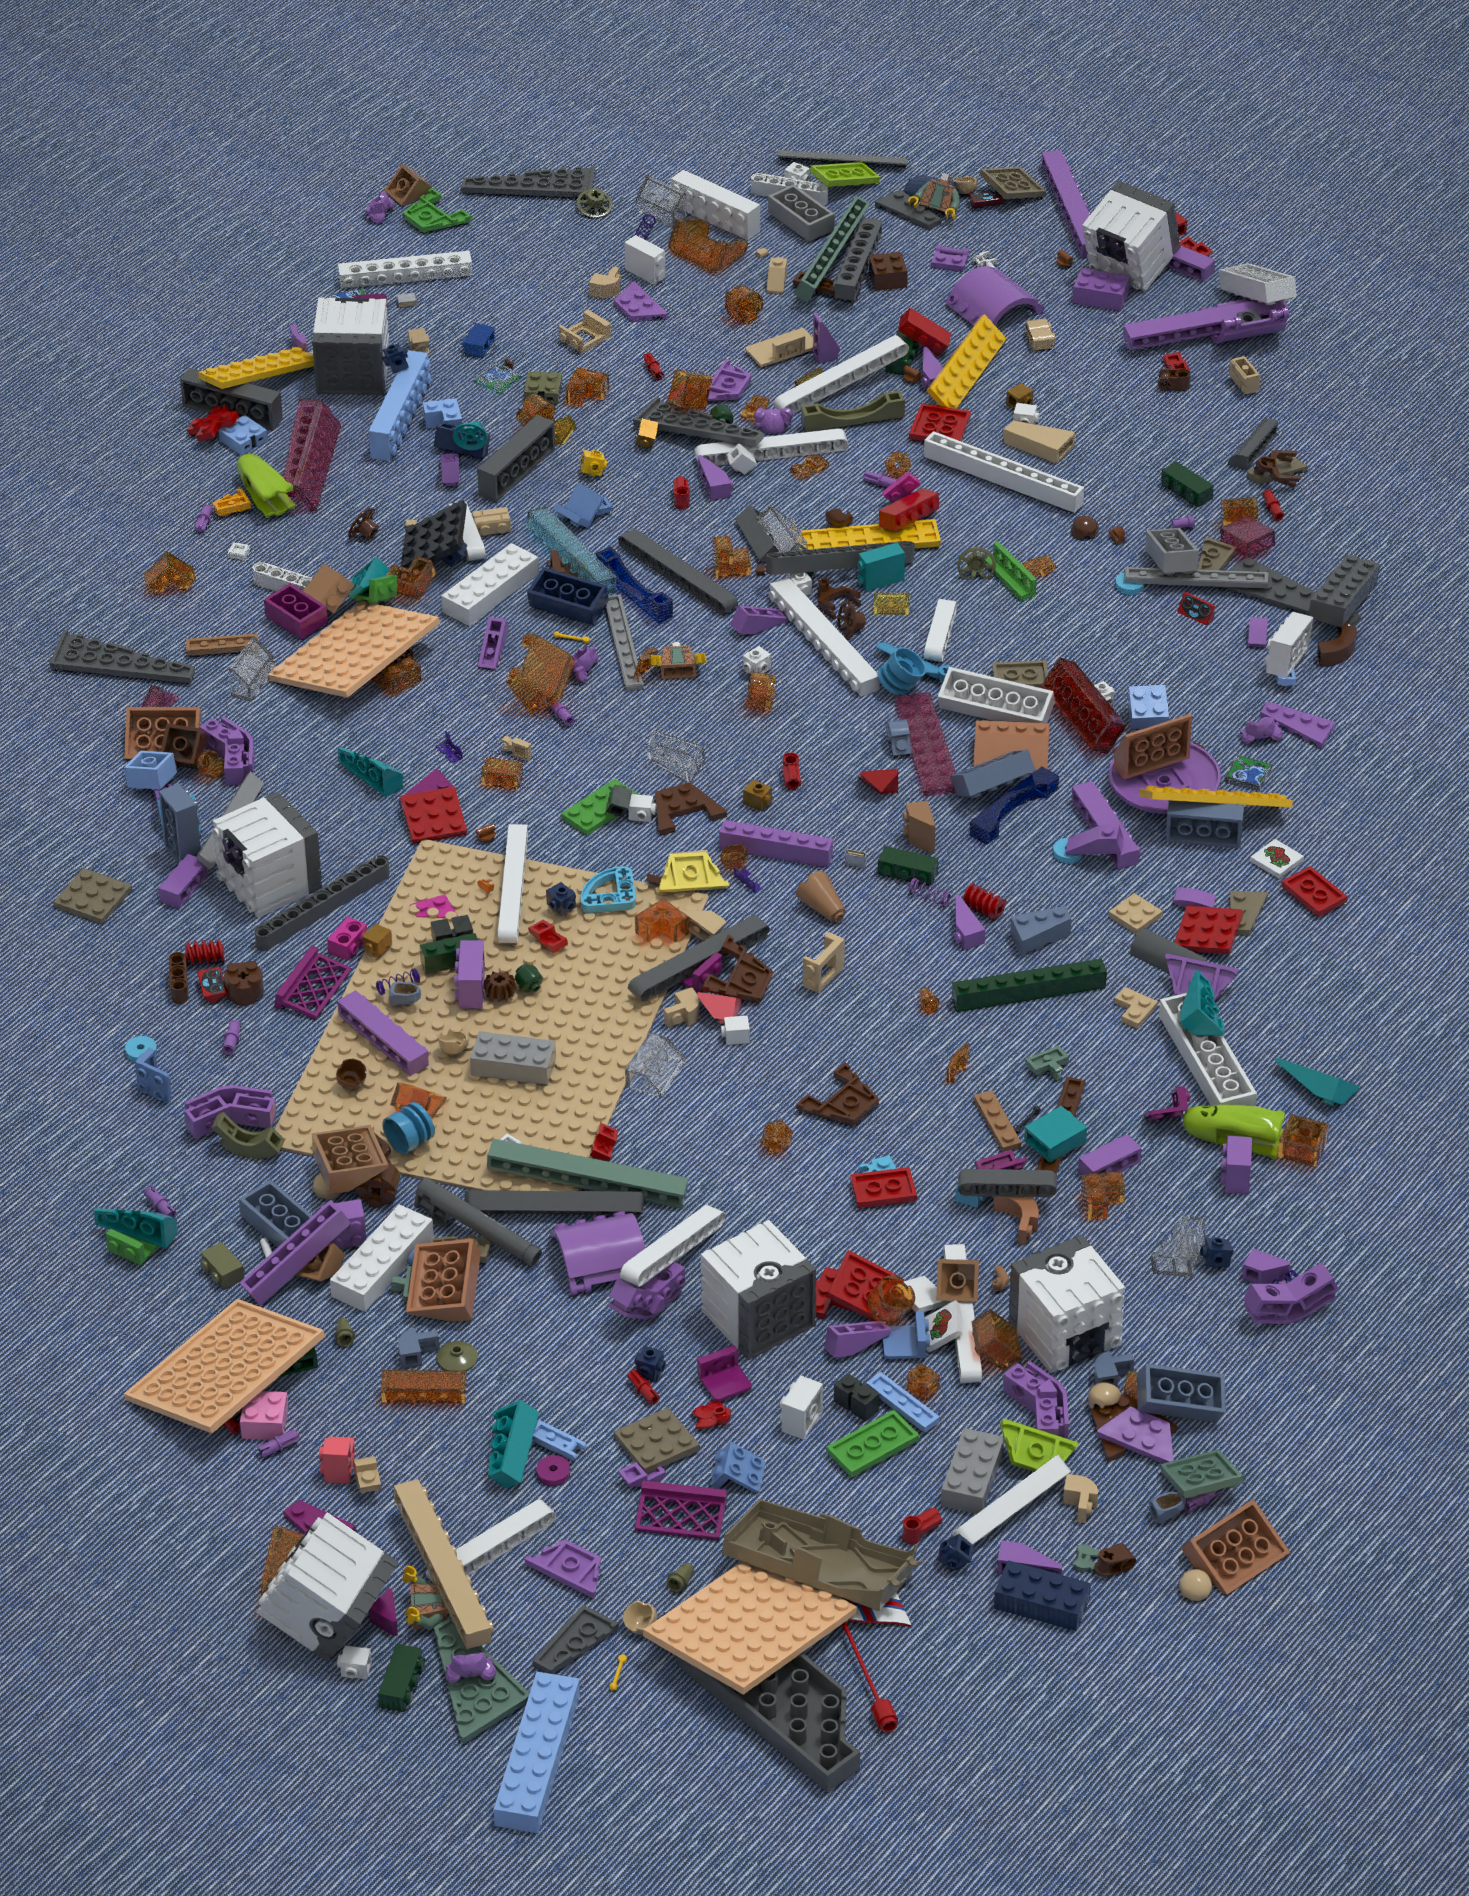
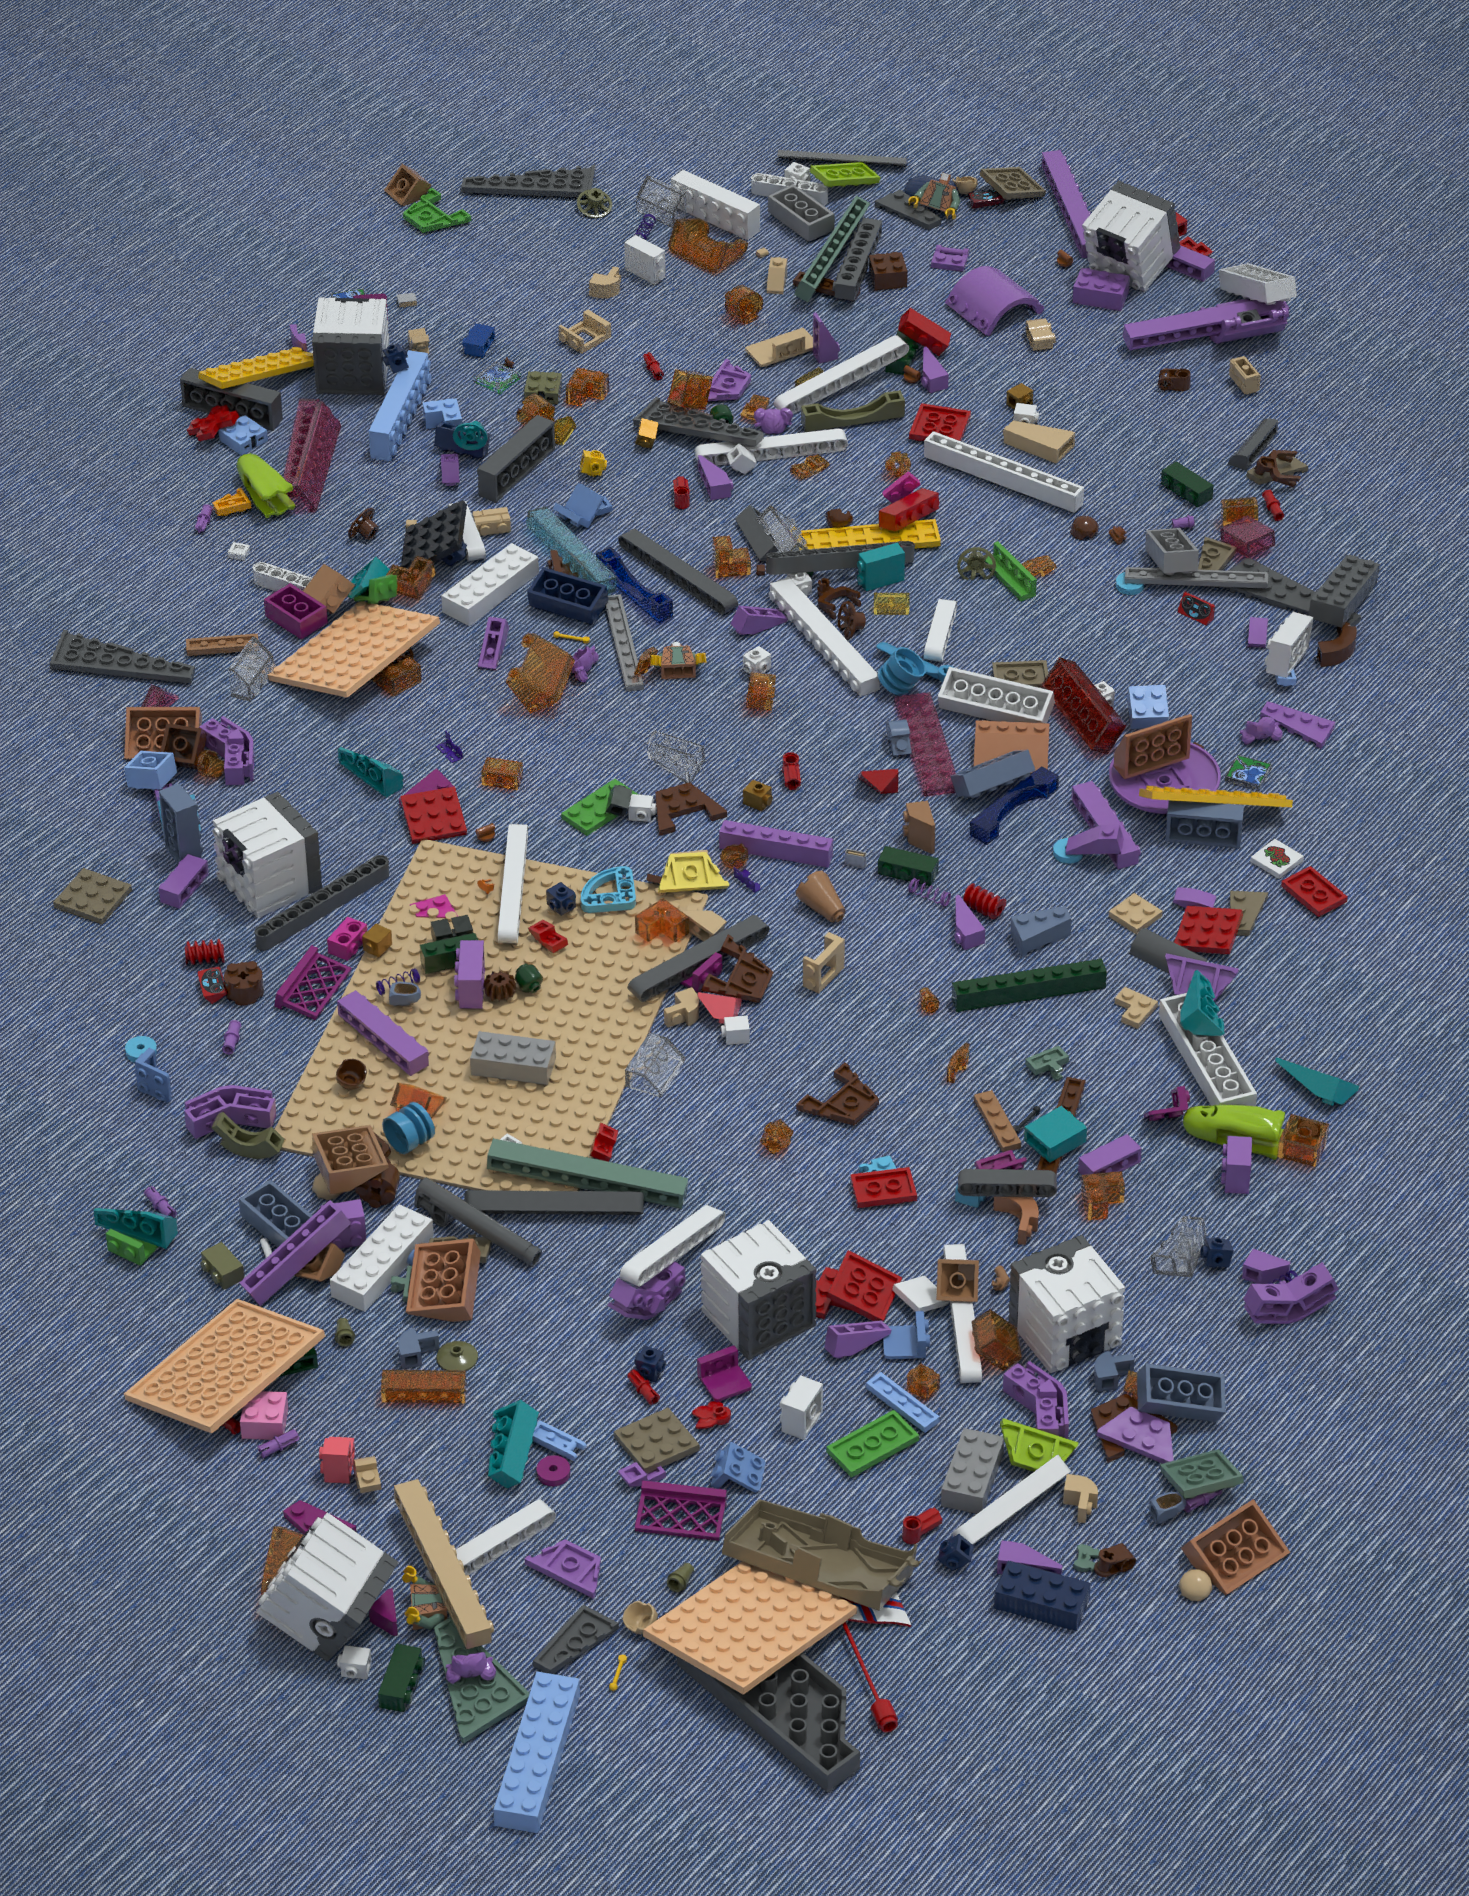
clear orange brick [144,551,196,595] -> none
reddish brown beam [168,952,189,1004] -> none
light grey tile [196,771,264,870] -> none
white brick [338,251,473,289] -> none
medium lavender hair [364,191,394,224] -> none
tan hair [437,1030,469,1055] -> none
tan plate [501,736,532,761] -> none
medium lavender pin [548,697,575,726] -> none
medium lavender hinge [550,1211,645,1296] -> none
medium lavender wing [614,281,668,322] -> none
pearl dark grey piece [834,1373,879,1422] -> none
medium lavender axle [863,471,897,488] -> none
clear orange brick [867,1275,915,1323] -> none
white tile [924,1300,963,1353] -> none
yellow plate [926,314,1006,409] -> none
white piece [972,251,998,268] -> none
tan hair [1088,1382,1121,1409] -> none
red slope [1163,352,1191,373] -> none

